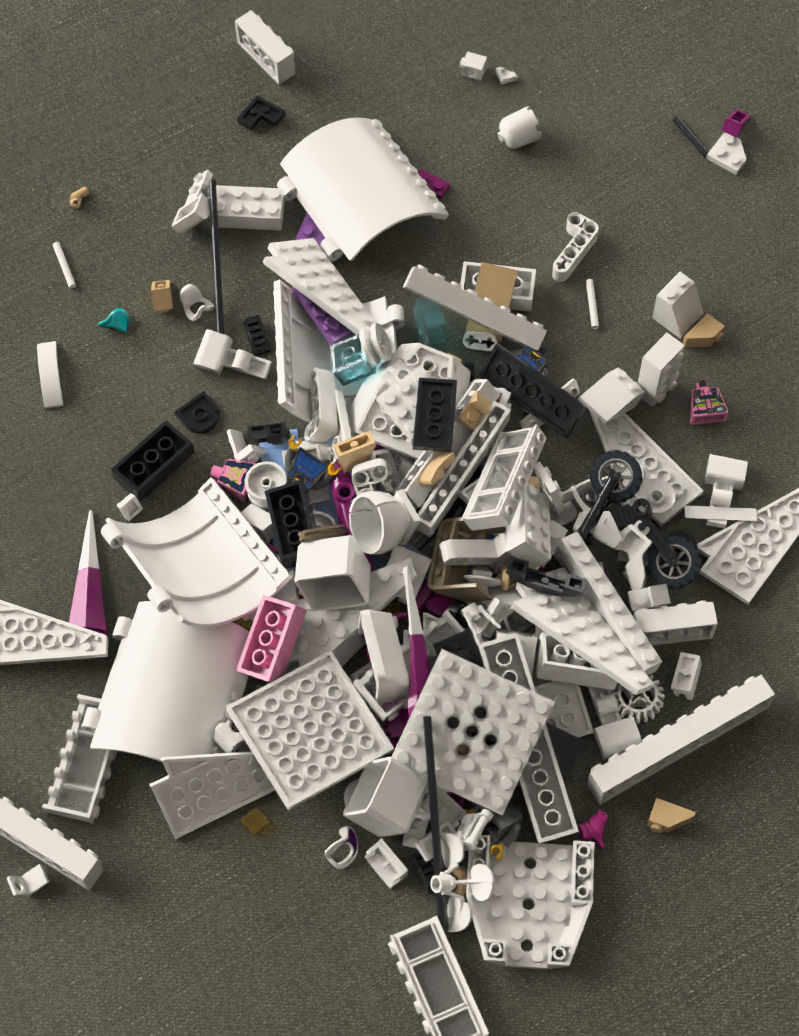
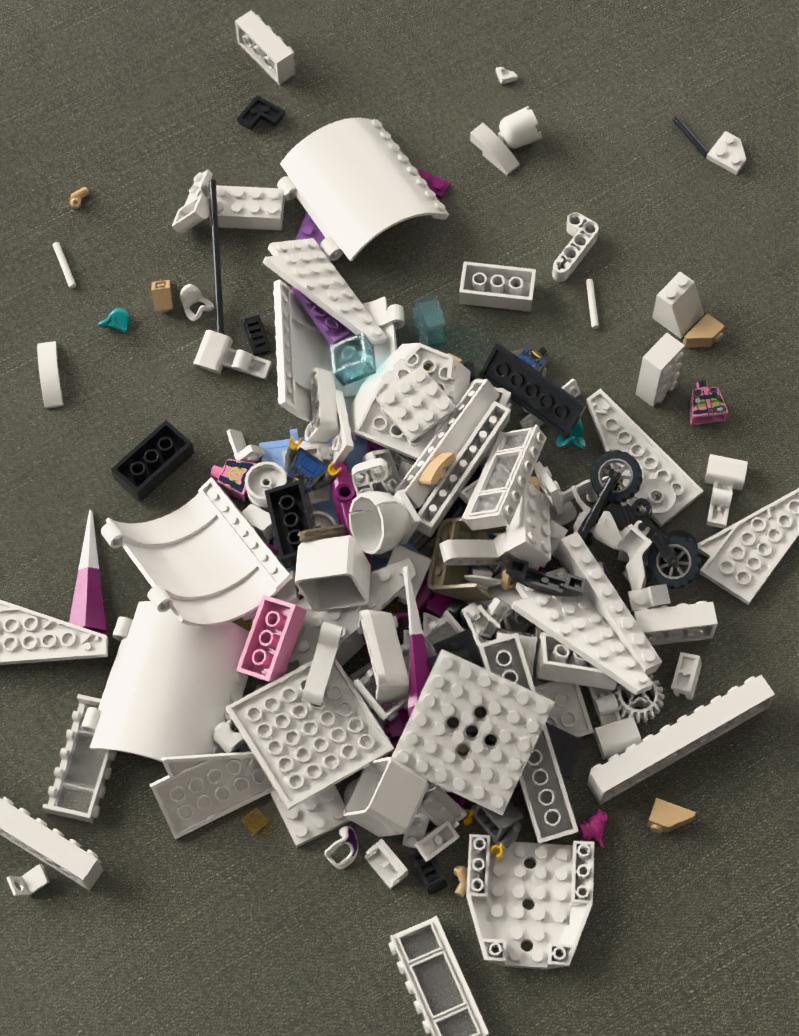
white tile [117,494,143,521] -> none
black tile [174,391,220,433] -> none
black plate [248,422,287,445] -> none
tan slope [333,431,376,473] -> none
white wheel [360,323,392,366] -> none
white brick [403,265,547,351] -> none
black plate [413,378,457,452] -> none
black piece [423,716,447,927] -> none
white plant [431,832,494,932] -> none
white plate [454,809,493,851] -> none
tan slope [456,390,491,432] -> none
white brick [460,52,487,81] -> none
white beam [463,331,498,351] -> none
tan tile [465,262,518,343] -> none
white slope [578,367,646,424] -> none
white sticker [684,505,757,521] -> none
magenta slope [722,109,751,137] -> none
none -> white plate [270,785,351,848]
none -> white beam [302,621,343,706]
none -> white slope [470,123,520,176]
none -> teal piece [556,419,586,449]

